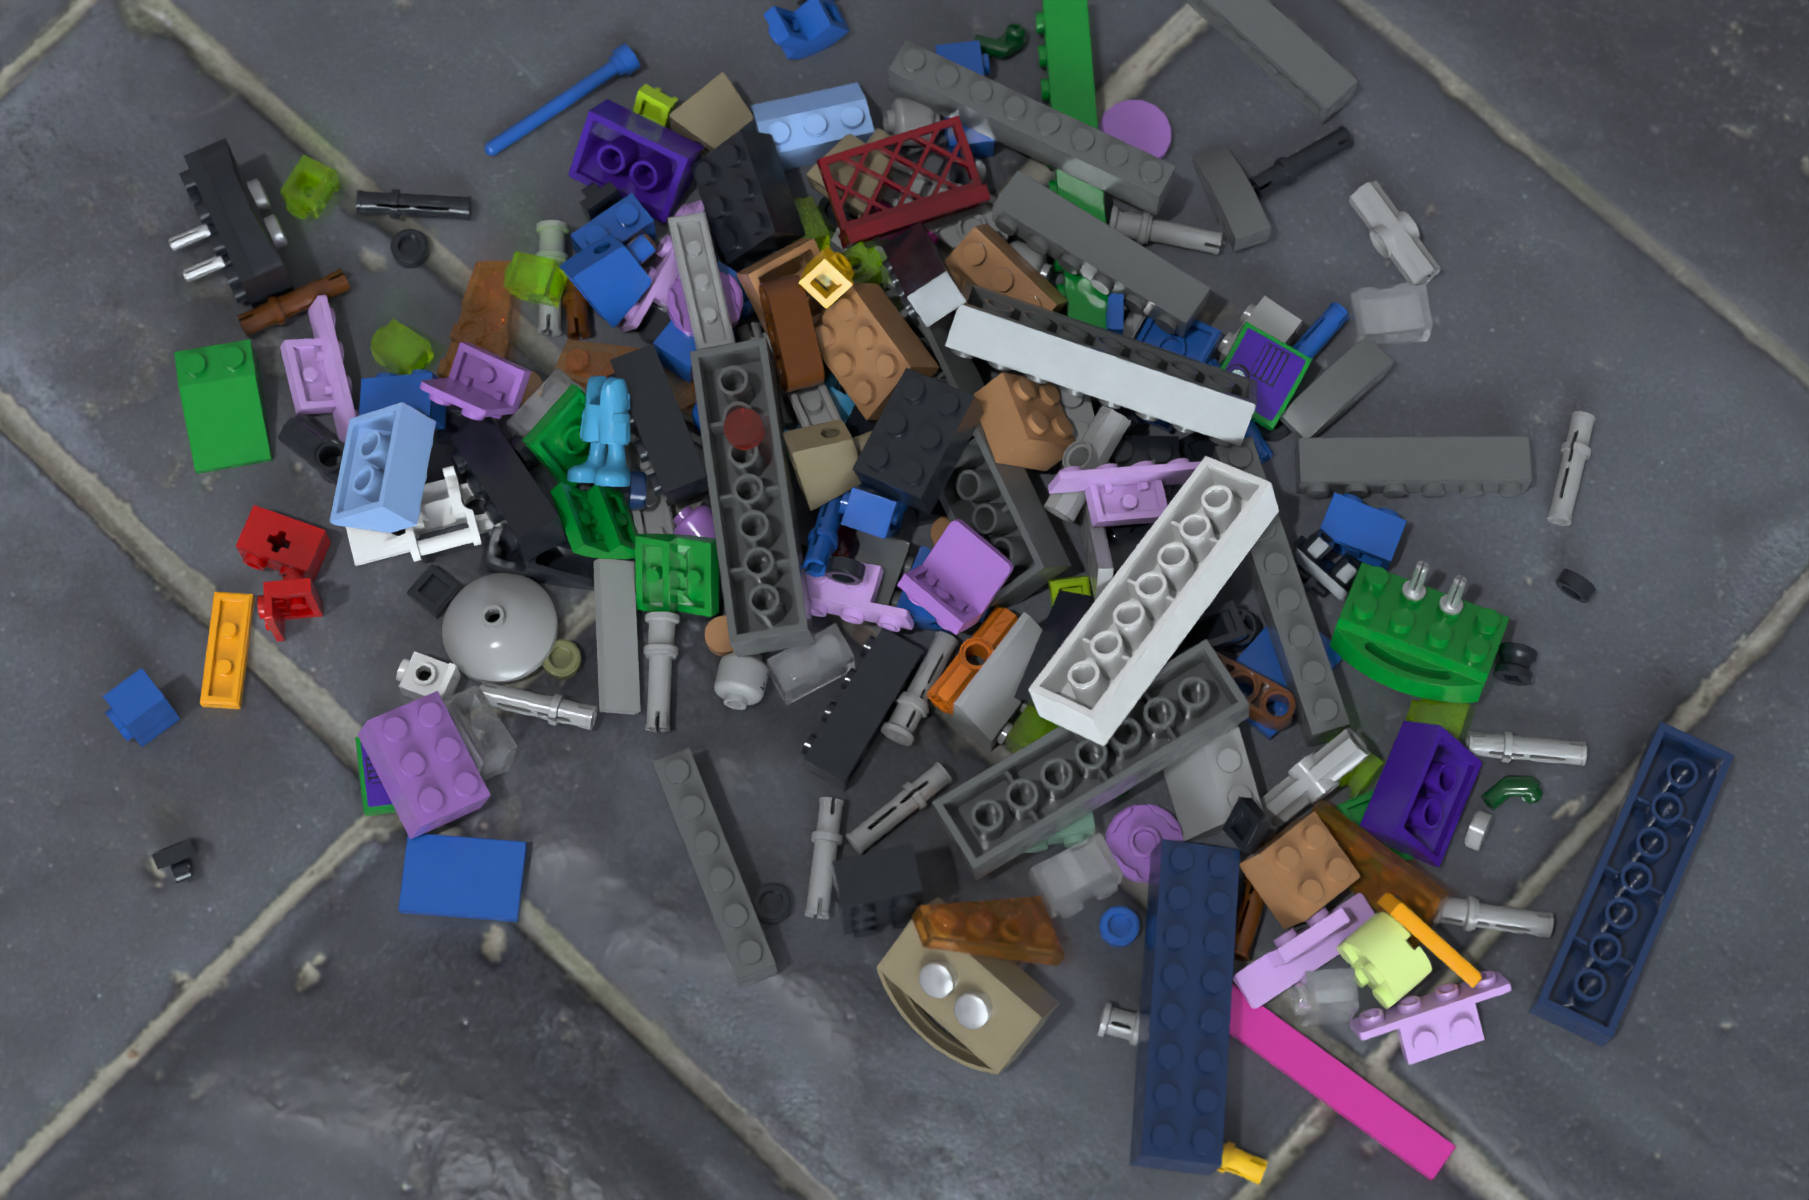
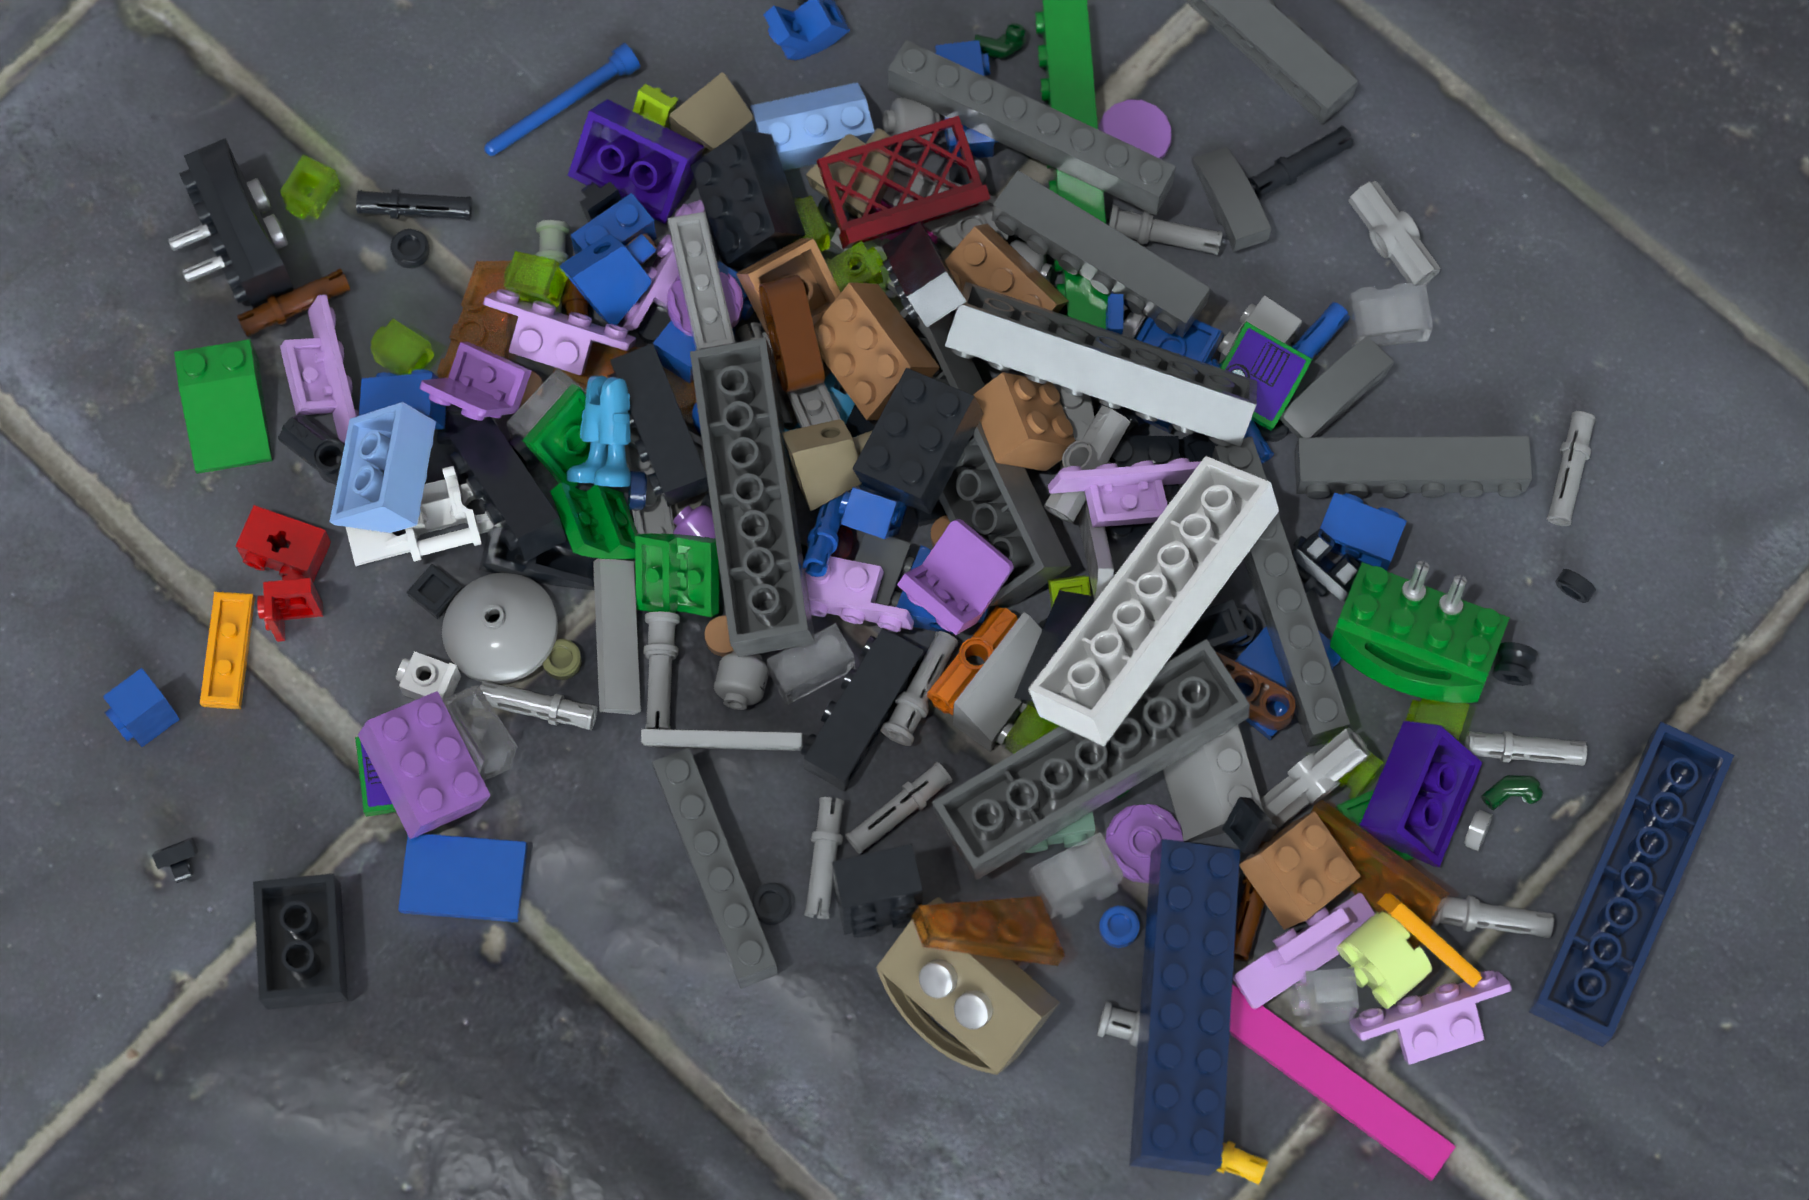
clear red tile [723,408,765,450] -> none
yellow brick [799,246,855,309] -> none
black tile [825,556,866,585] -> none
none -> black brick [253,873,348,1010]
none -> lavender bracket [483,289,636,375]
none -> light grey tile [641,729,804,751]

